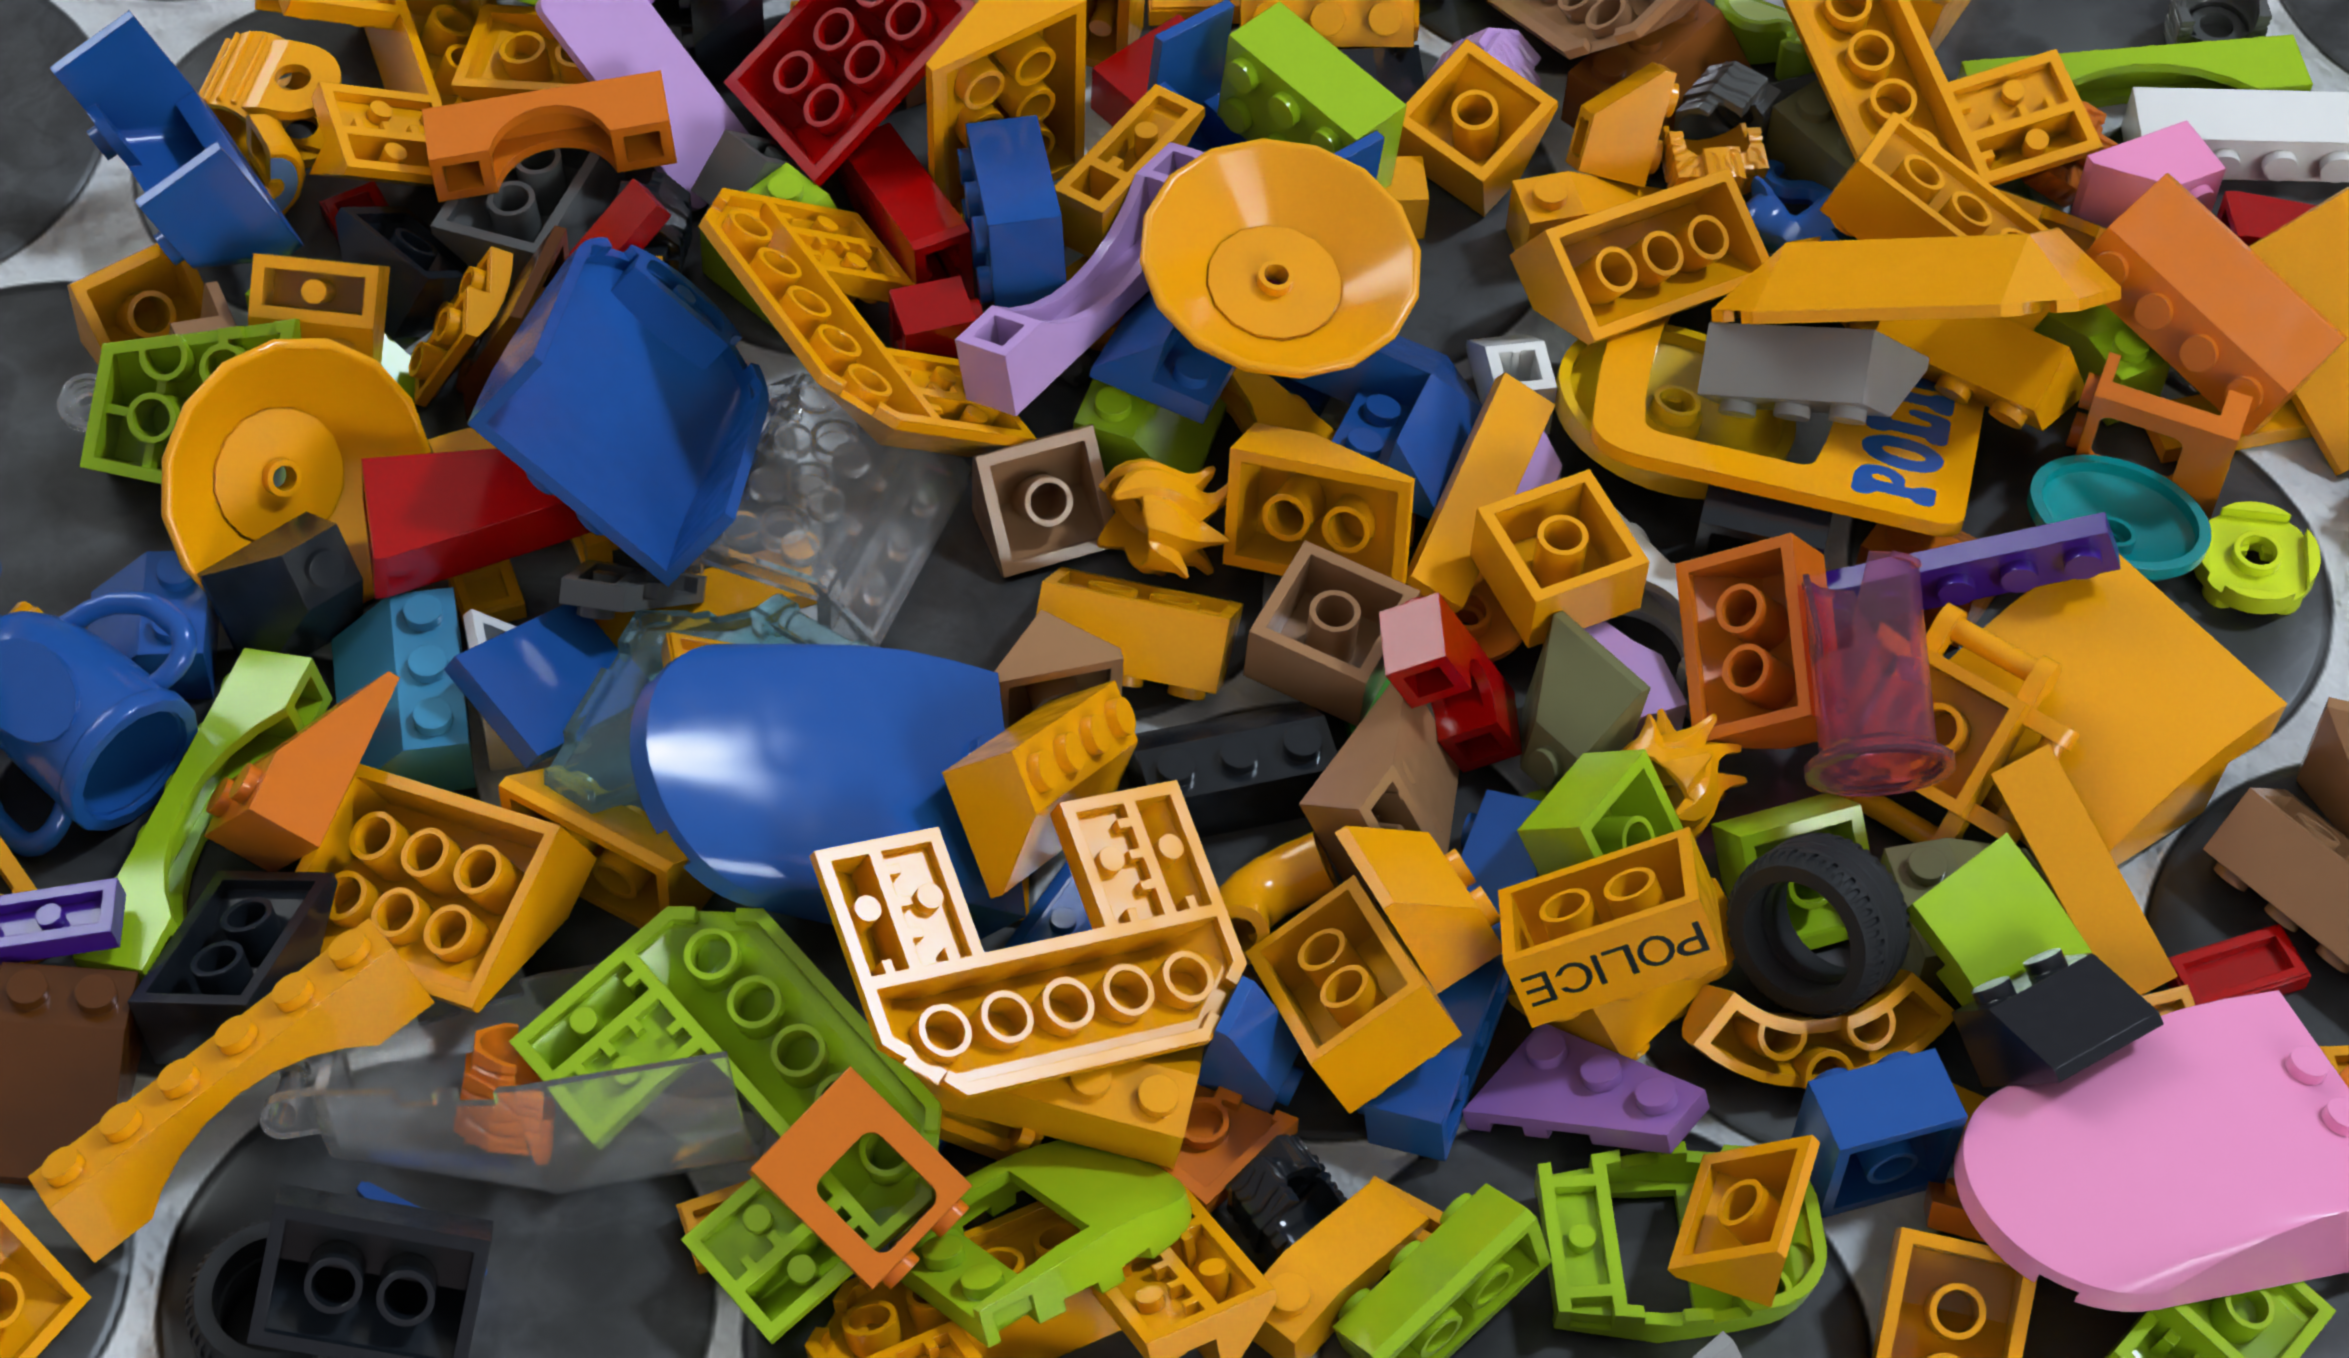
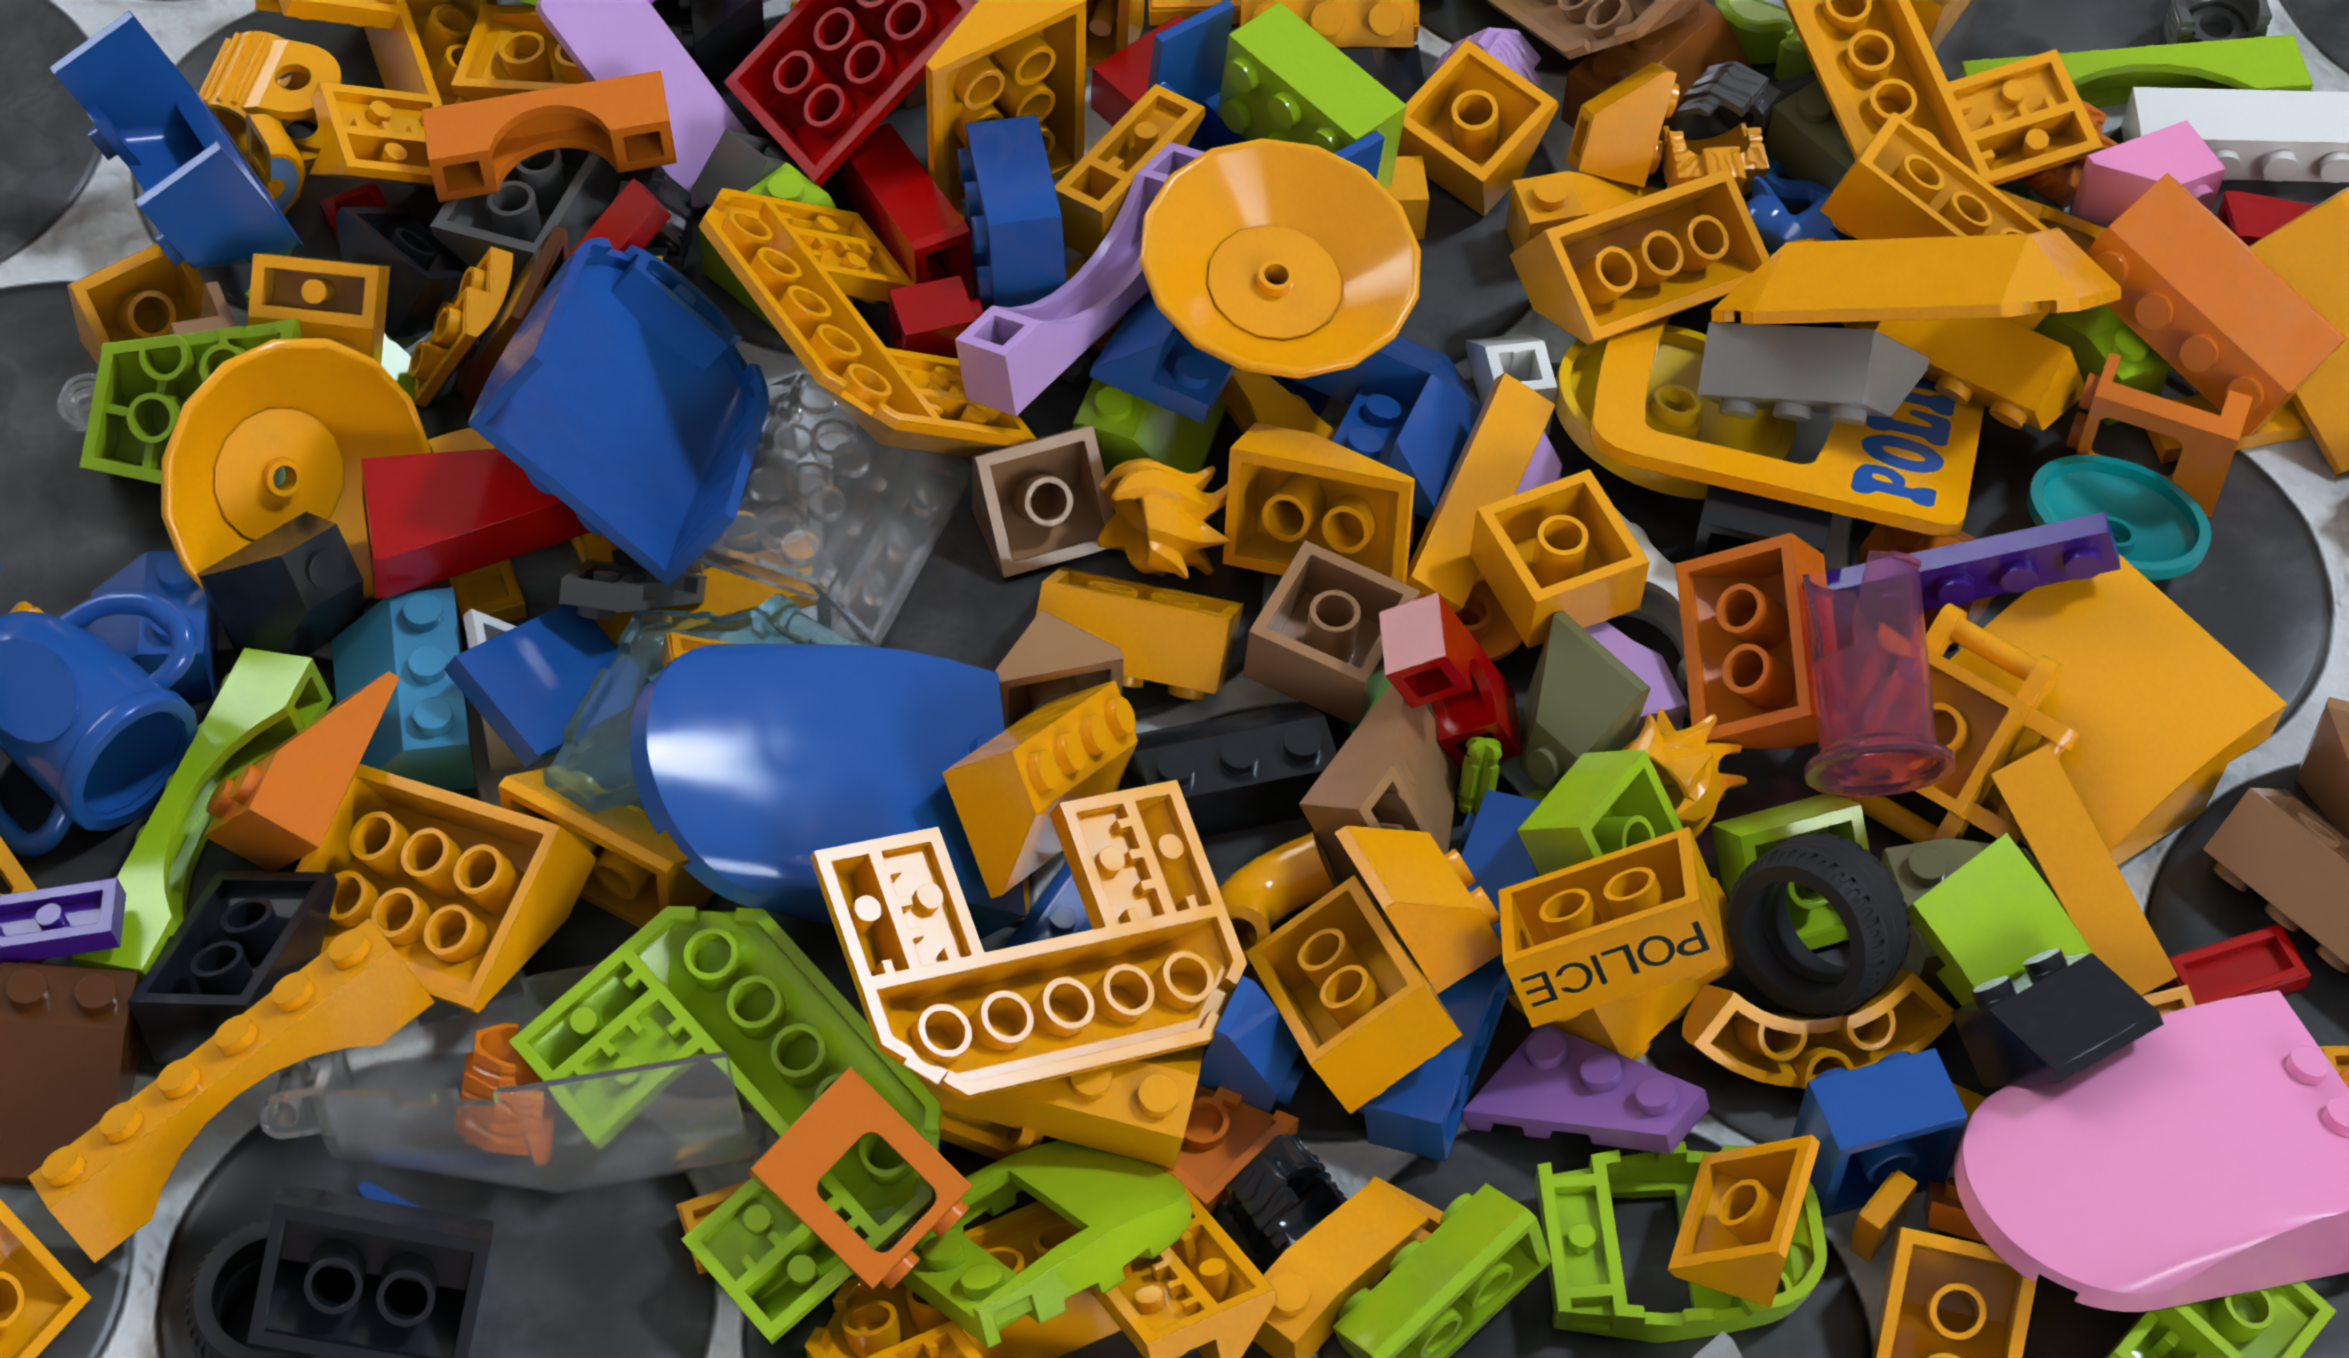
neon yellow plate [2193,501,2321,615] -> none
none -> lime piece [1457,736,1502,815]
none -> light orange tile [1849,1169,1918,1263]

